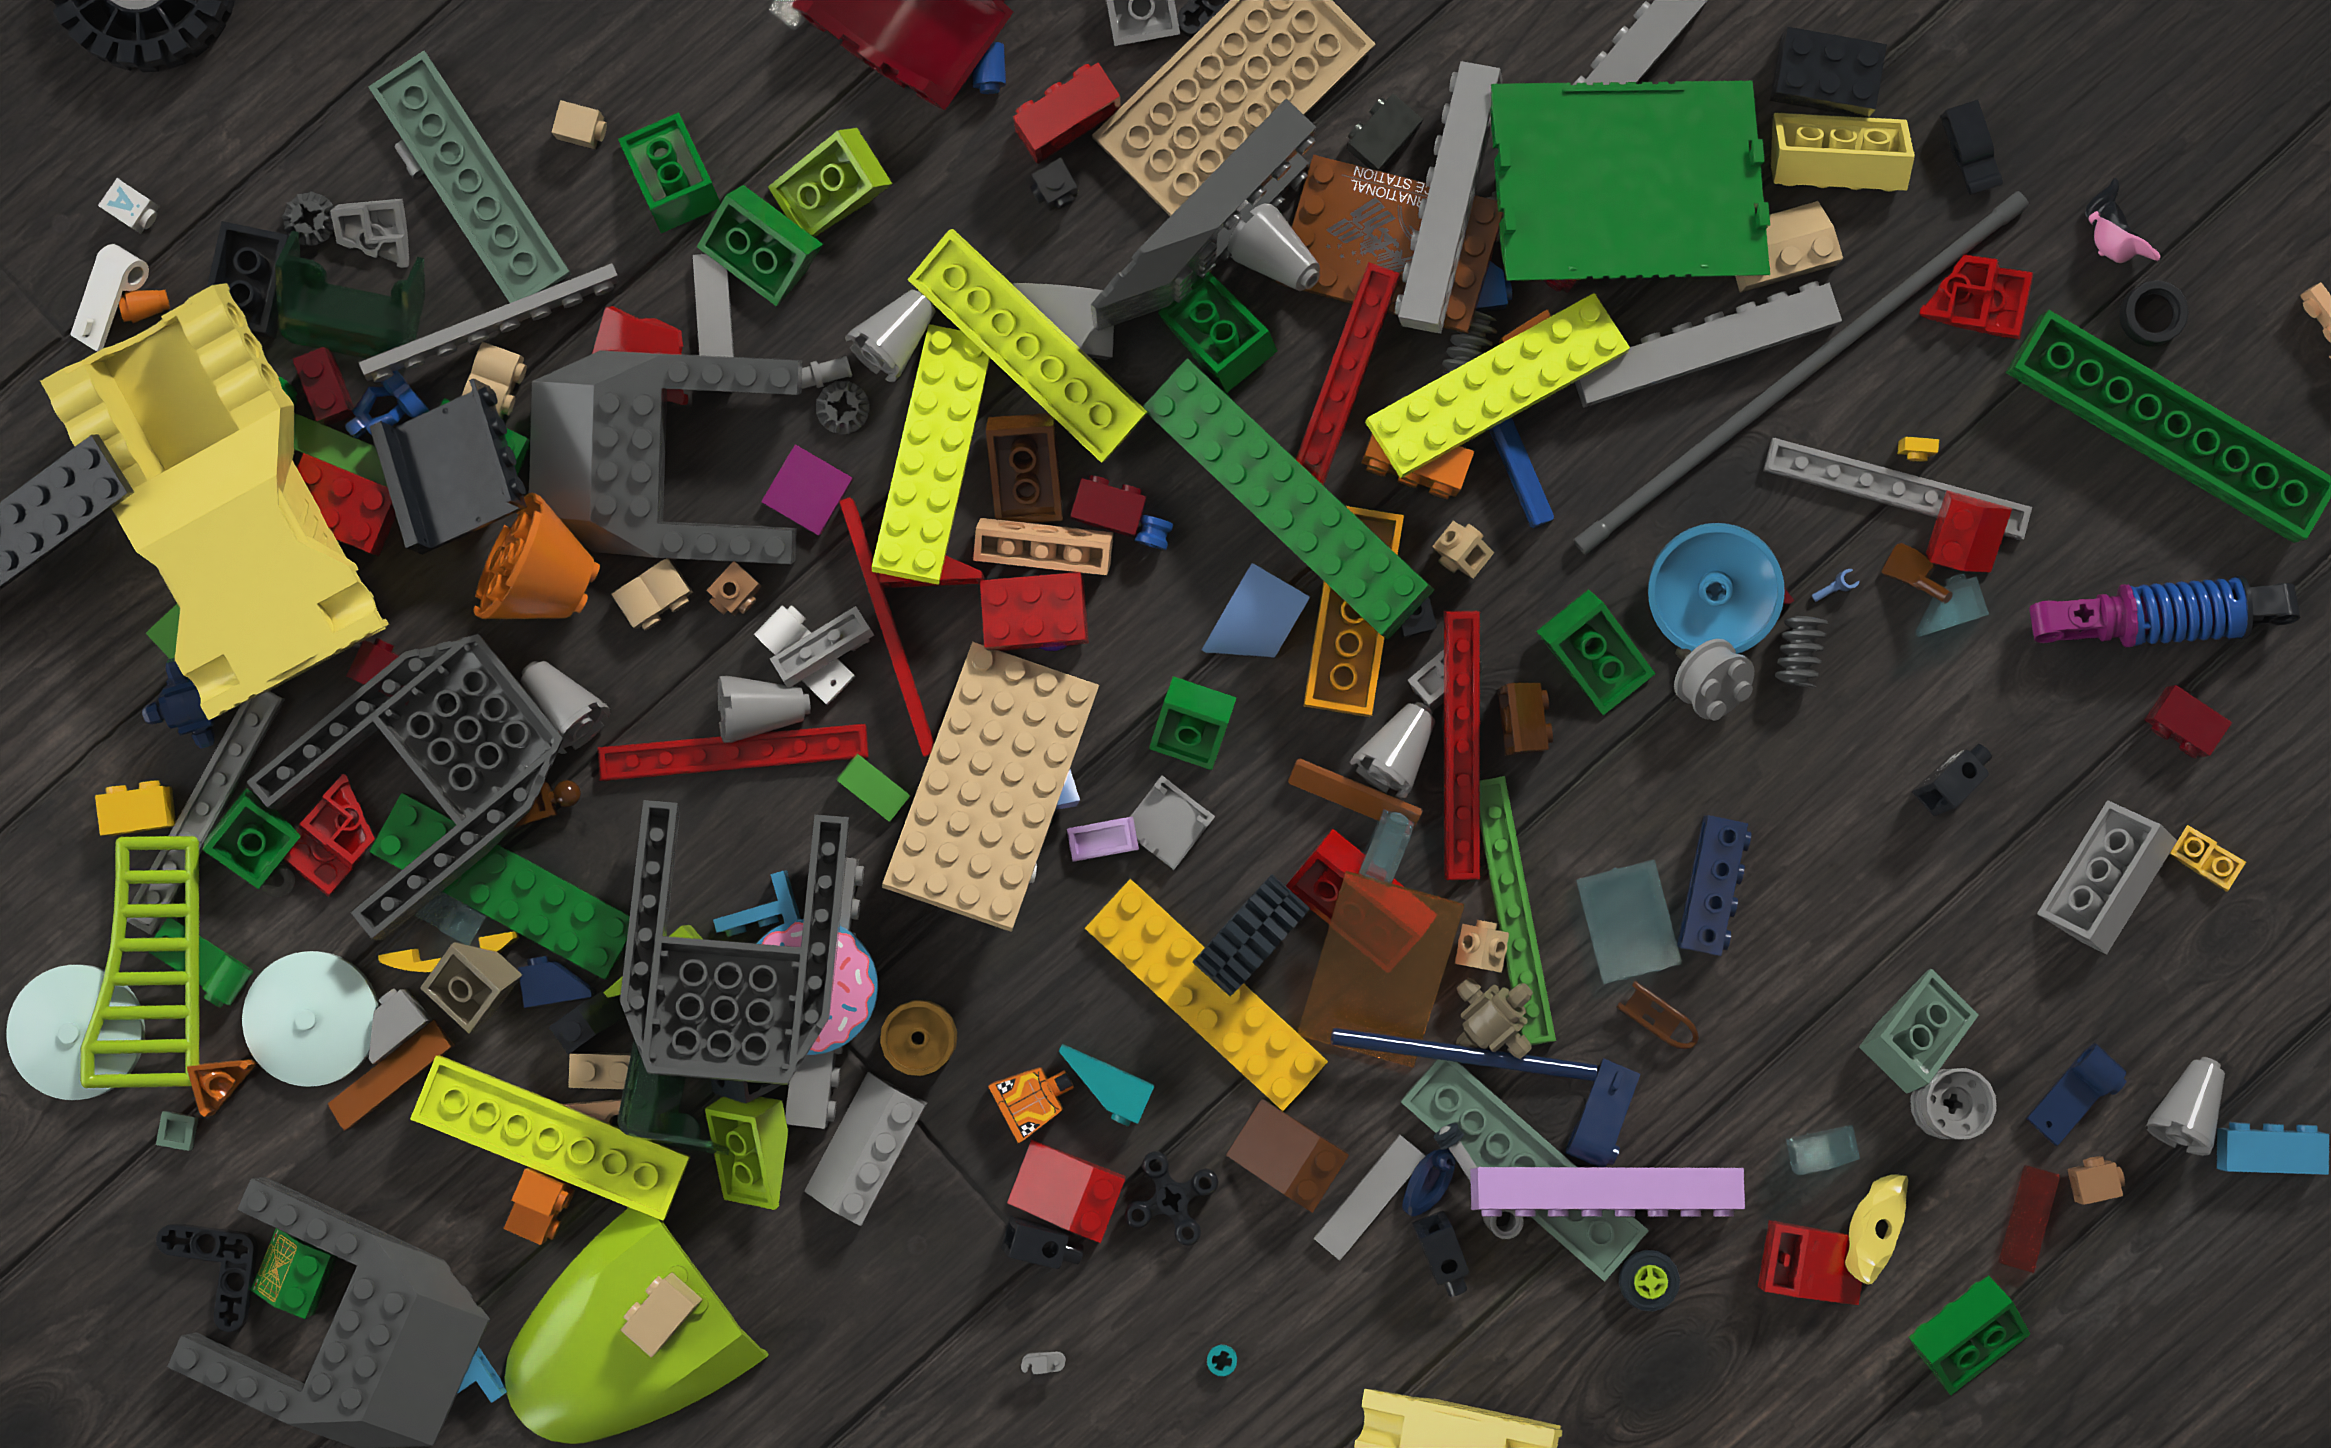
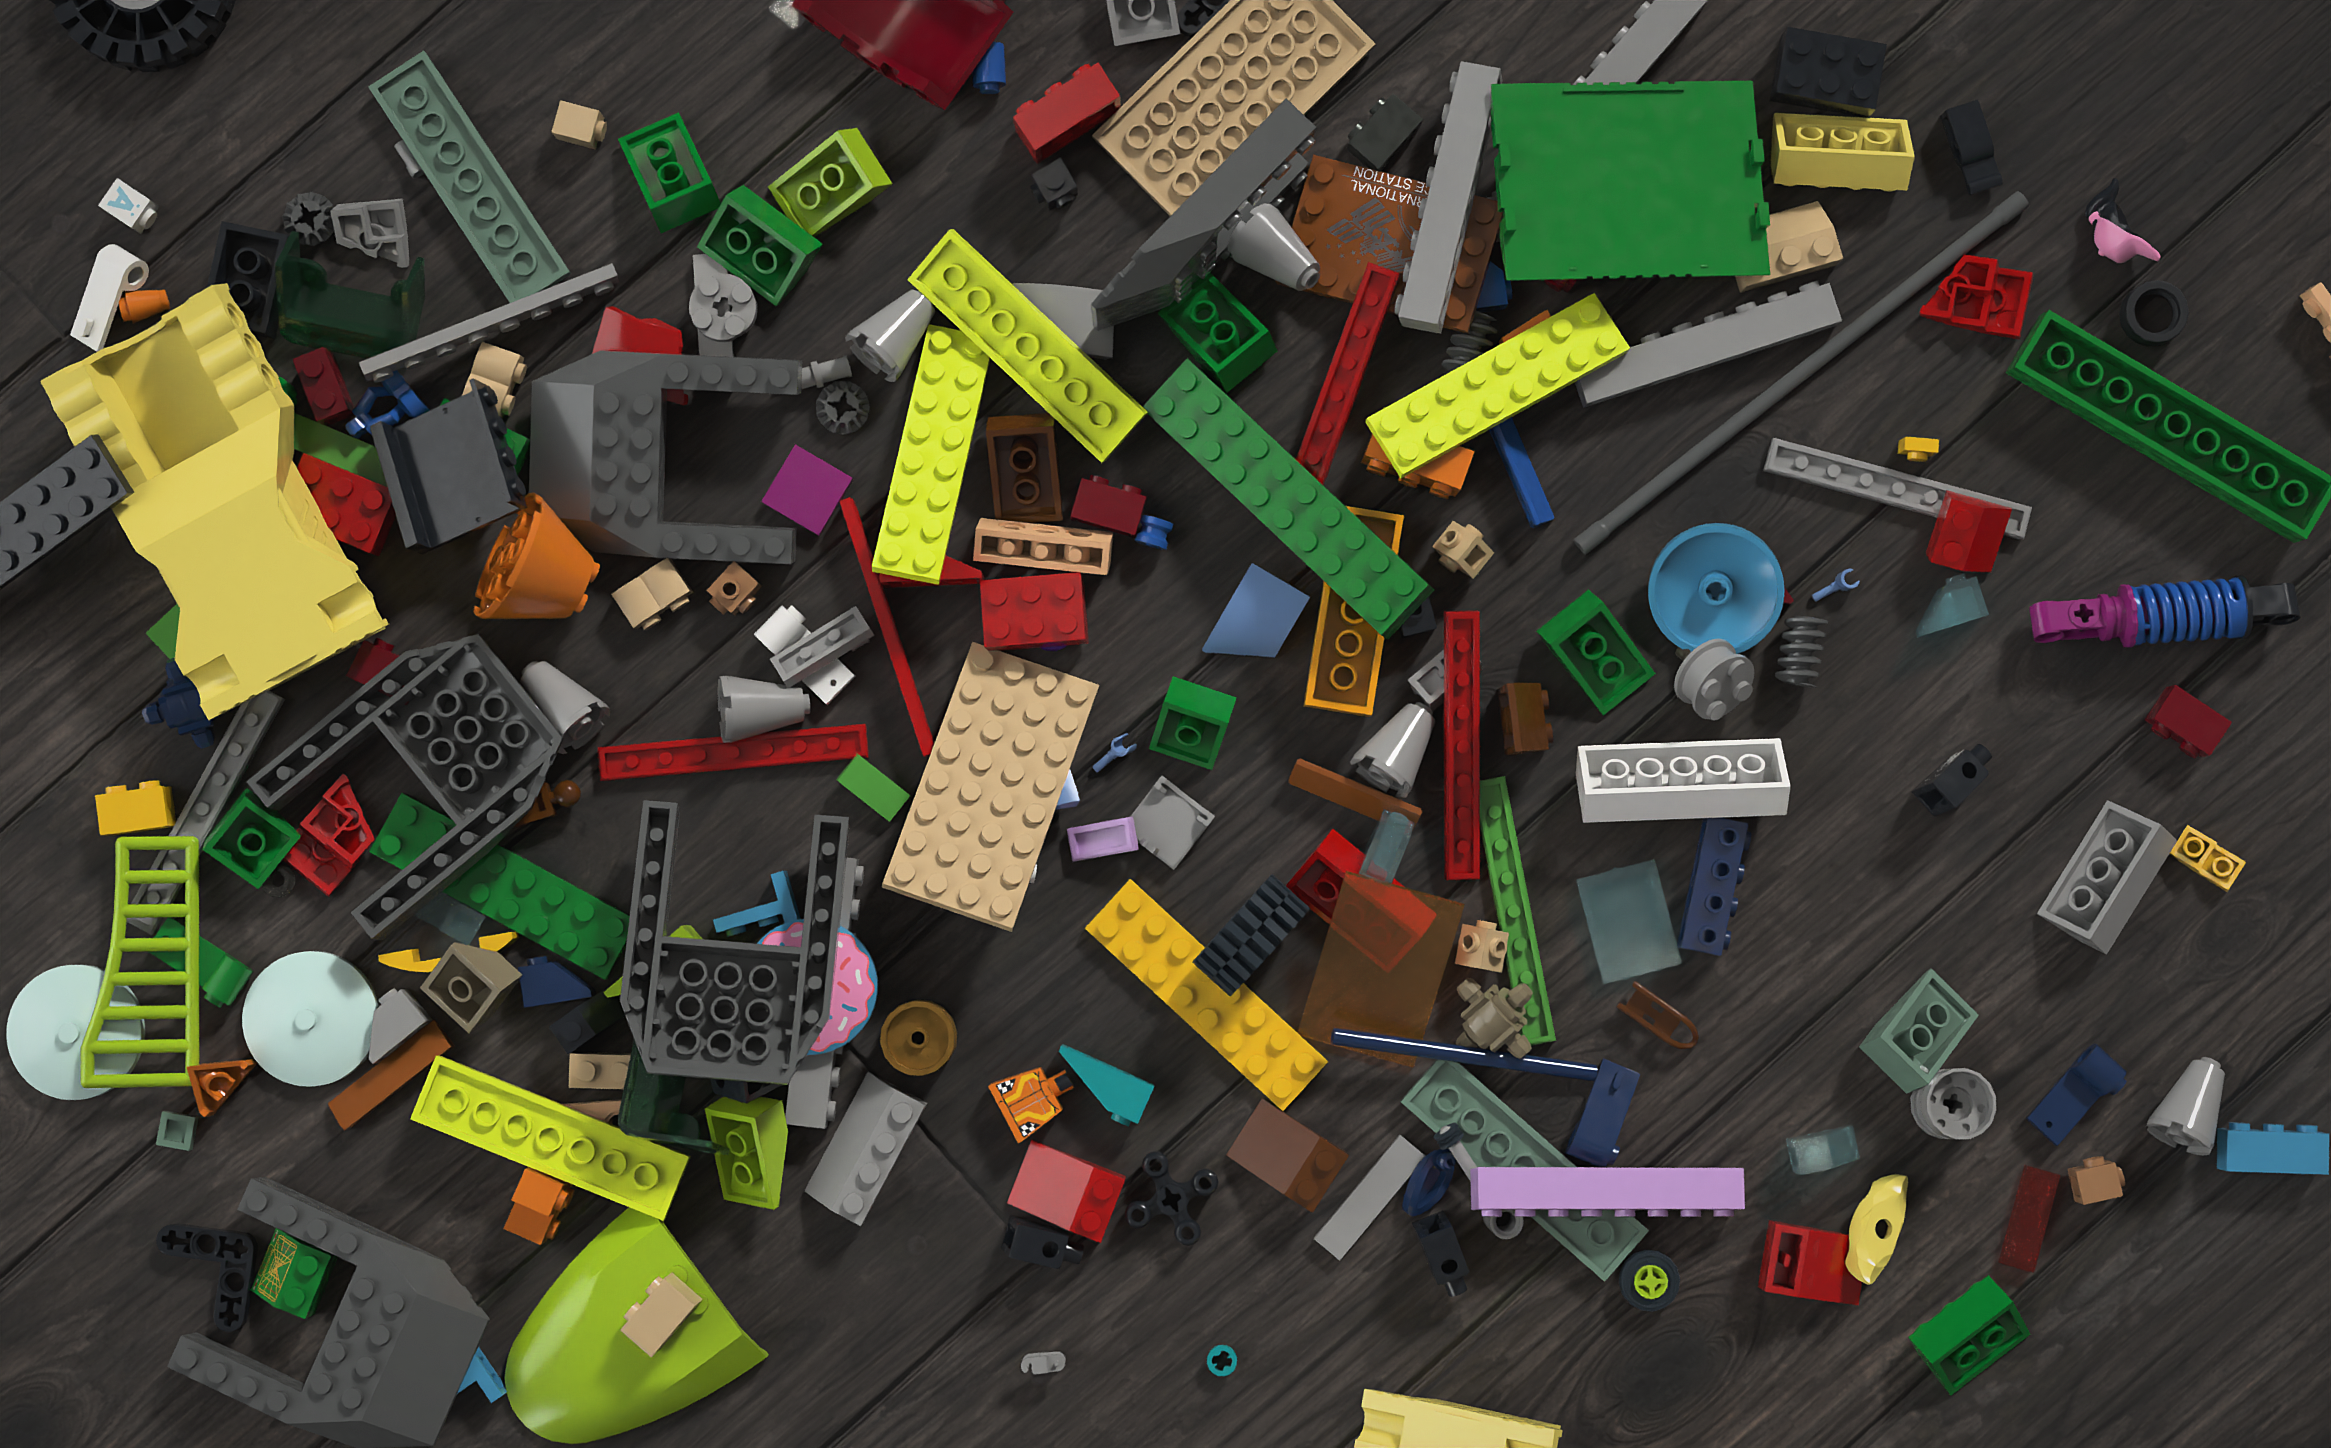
reddish brown piece [1882,543,1953,604] -> none
none -> light grey plate [689,274,757,342]
none -> medium blue hand [1092,733,1137,772]
none -> white brick [1576,738,1790,823]

